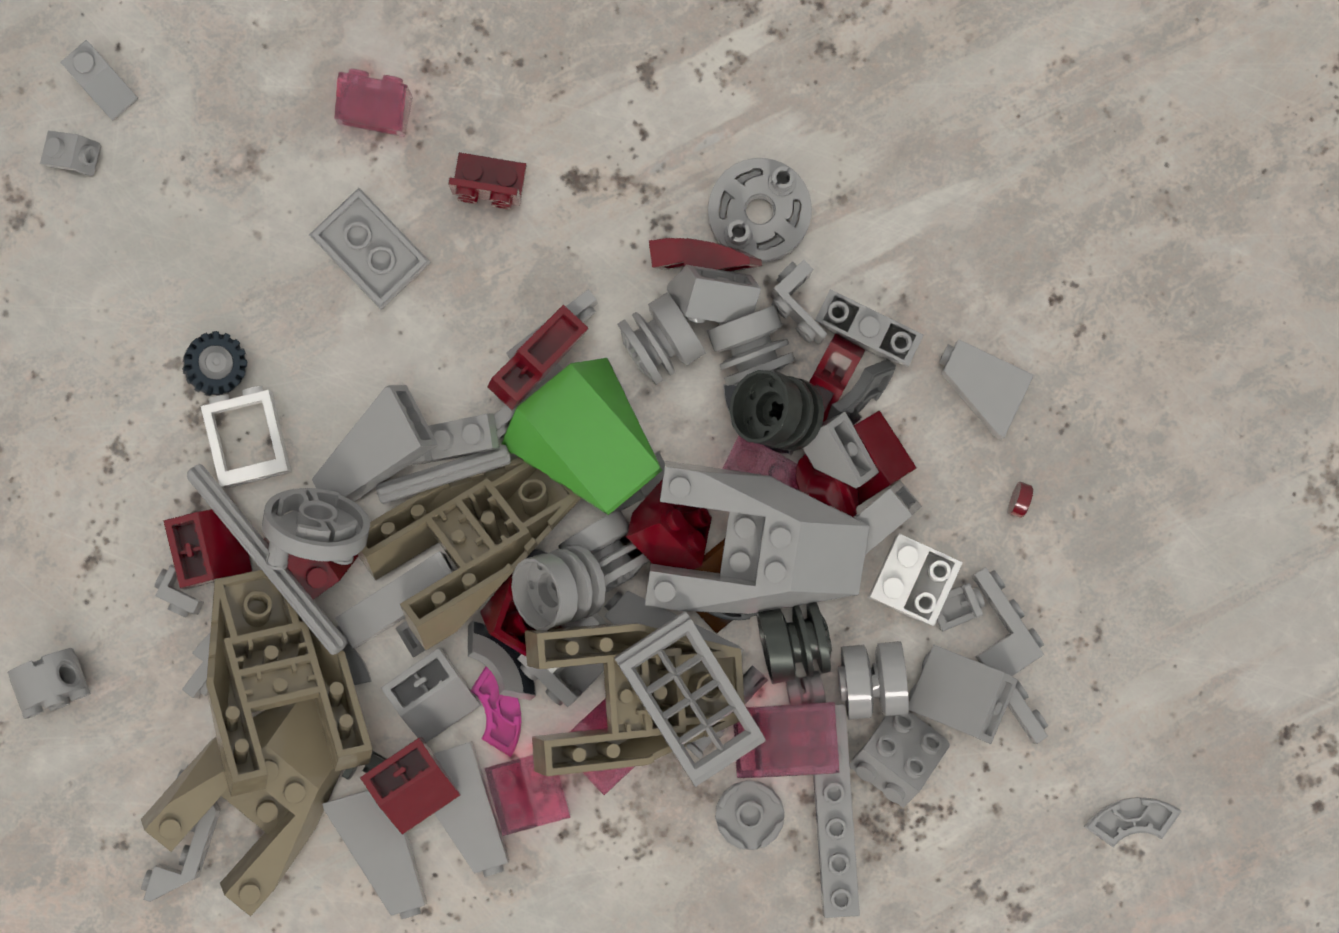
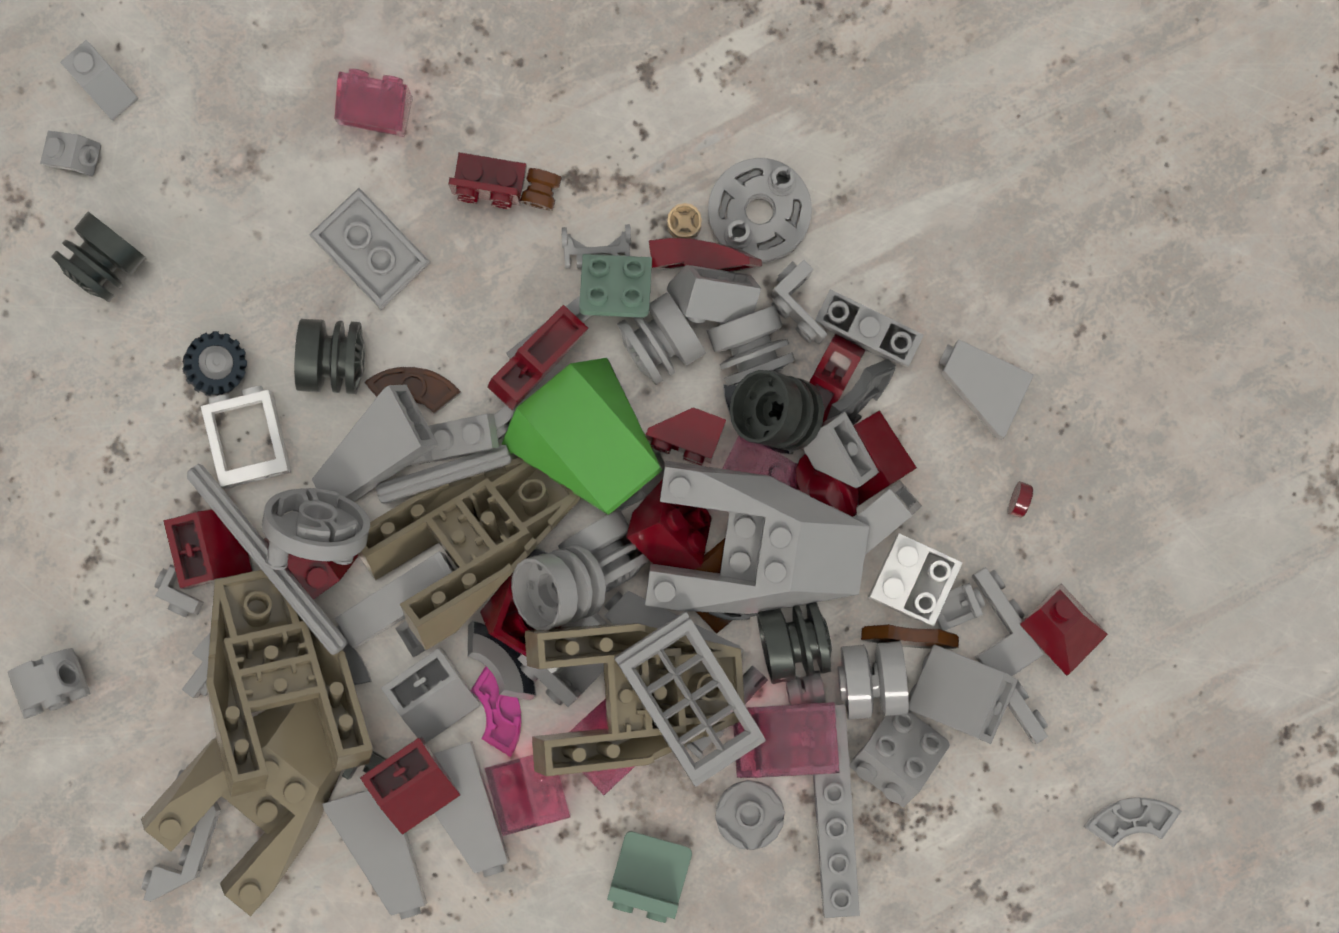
none -> pearl dark grey wheel [51,211,146,302]
none -> pearl dark grey wheel [294,318,365,394]
none -> reddish brown tile [364,367,462,414]
none -> reddish brown wheel [520,168,562,211]
none -> light grey piece [562,224,631,269]
none -> sand green bracket [579,254,652,318]
none -> sand green bracket [607,831,692,923]
none -> dark red slope [646,407,726,466]
none -> tan wheel [667,203,702,239]
none -> reddish brown tile [861,624,959,649]
none -> dark red slope [1020,583,1108,676]

